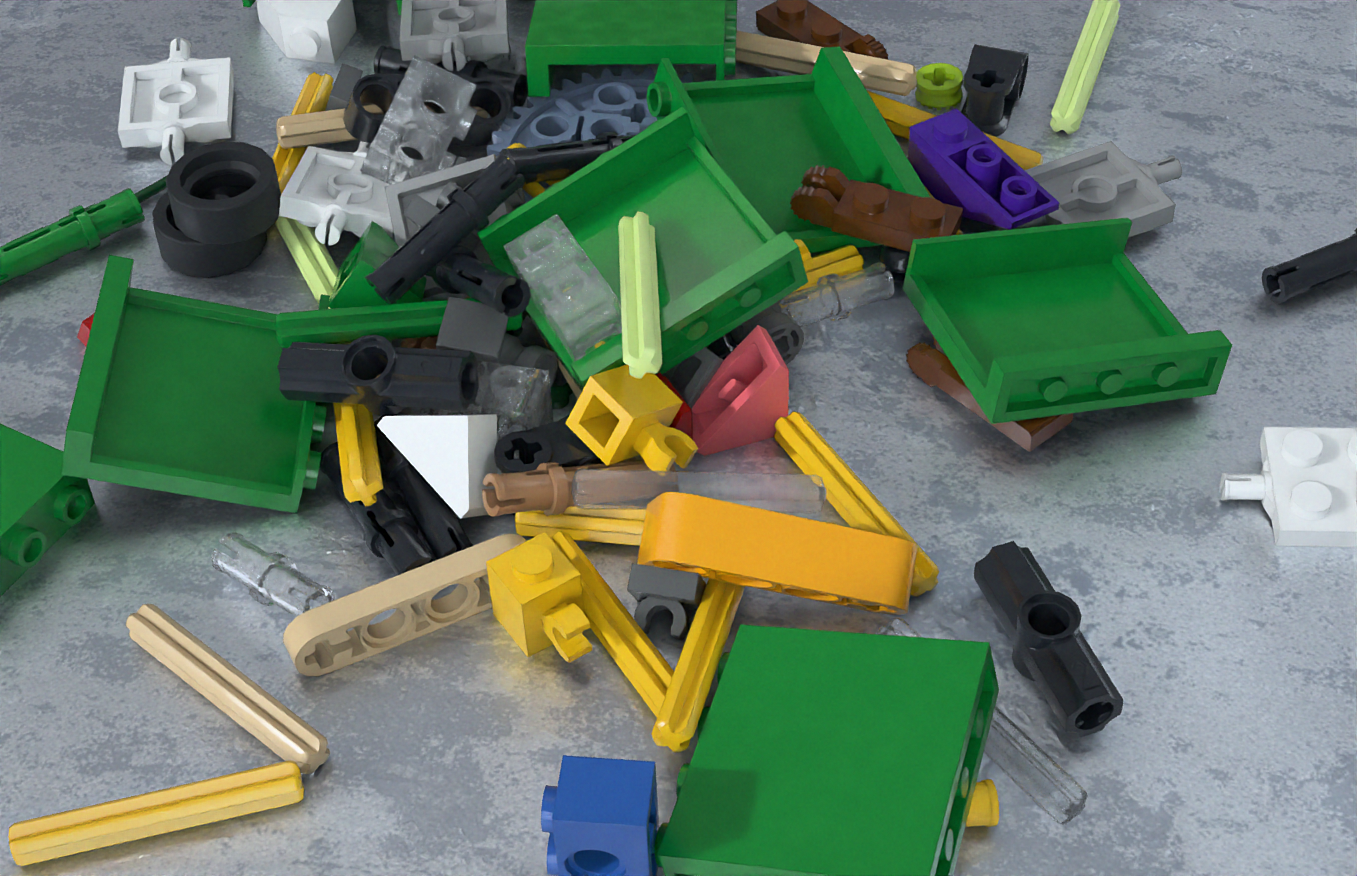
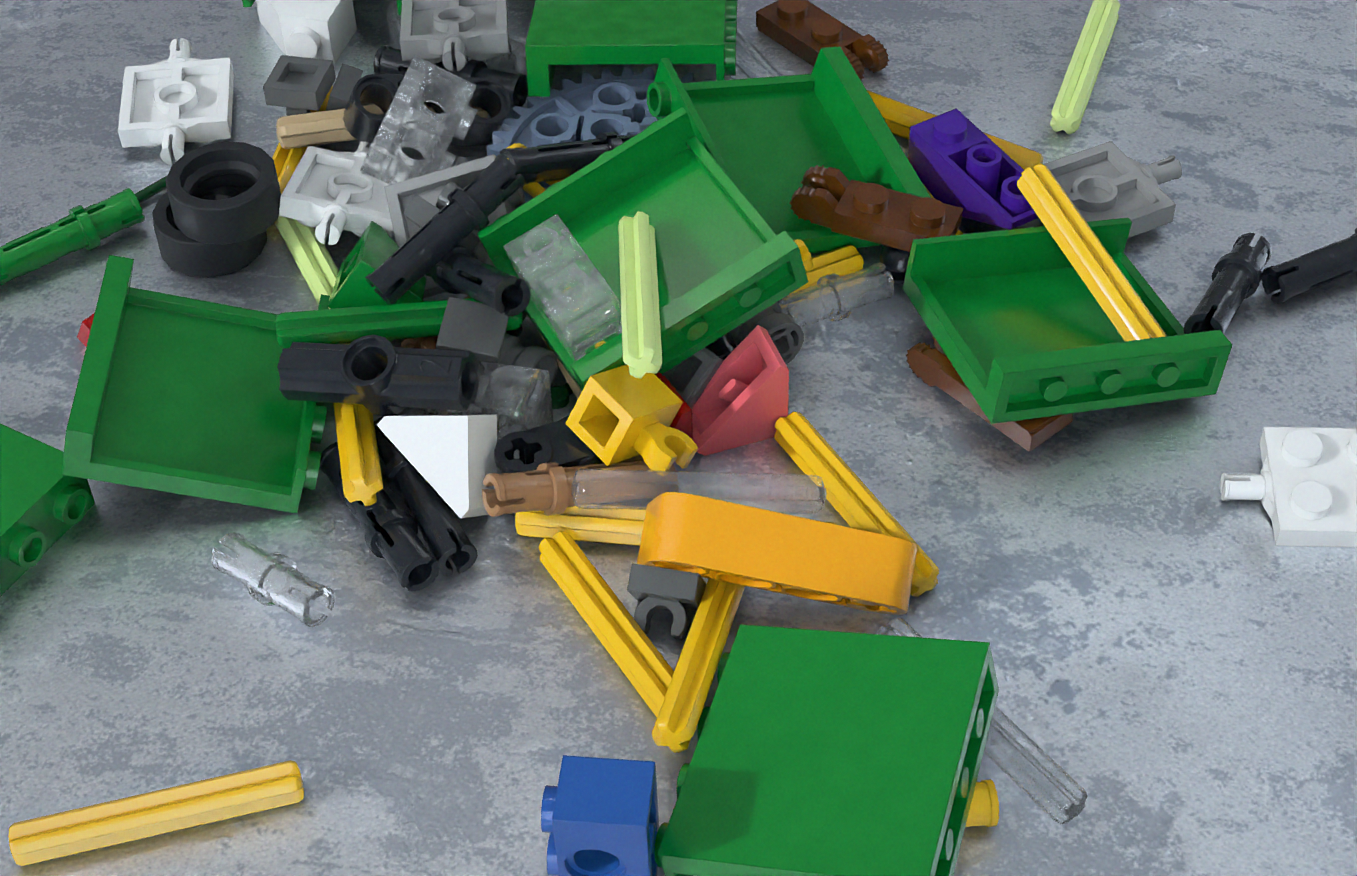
tan axle [126,604,330,774] -> none
tan beam [283,533,526,677] -> none
yellow brick [486,532,592,663] -> none
tan axle [736,31,917,96] -> none
lime bush [915,63,963,110] -> none
black piece [961,44,1029,137] -> none
black piece [974,541,1124,738] -> none
none -> dark grey tile [263,55,336,116]
none -> yellow axle [1017,163,1167,341]
none -> black pin [1184,233,1272,335]

